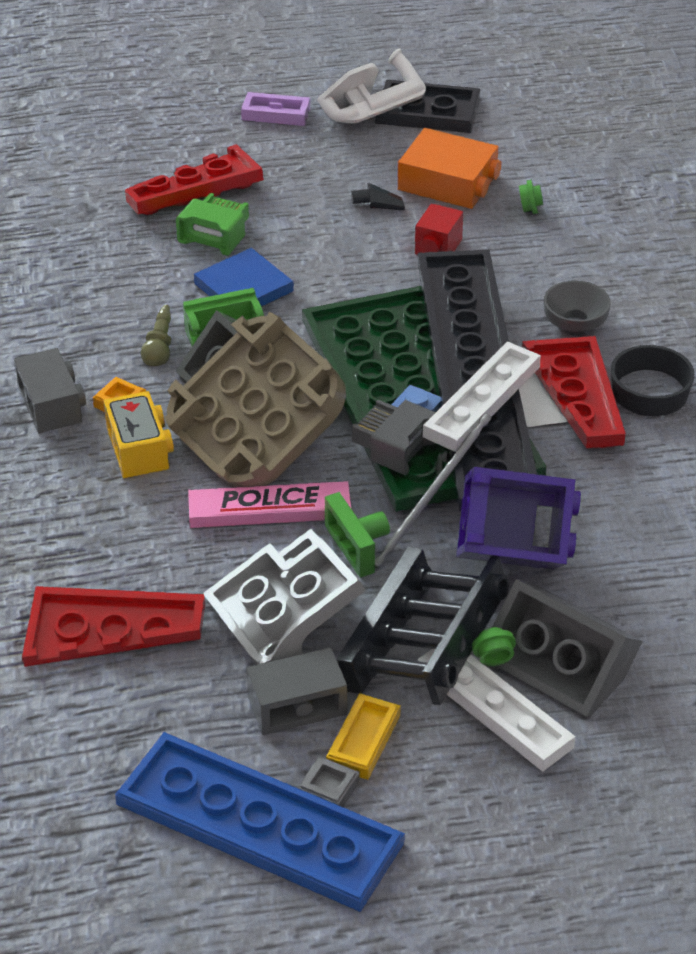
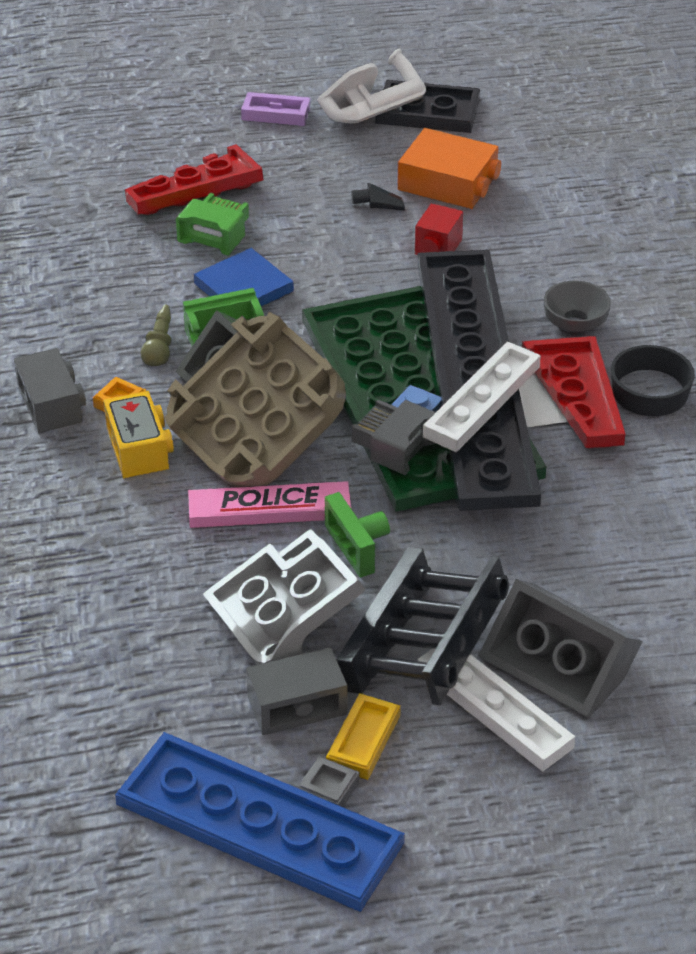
red wing [22,586,205,667] -> none
light grey piece [375,414,491,568] -> none
dark purple container [456,467,581,570] -> none
bright green plate [472,627,516,666] -> none
bright green plate [519,179,544,214] -> none

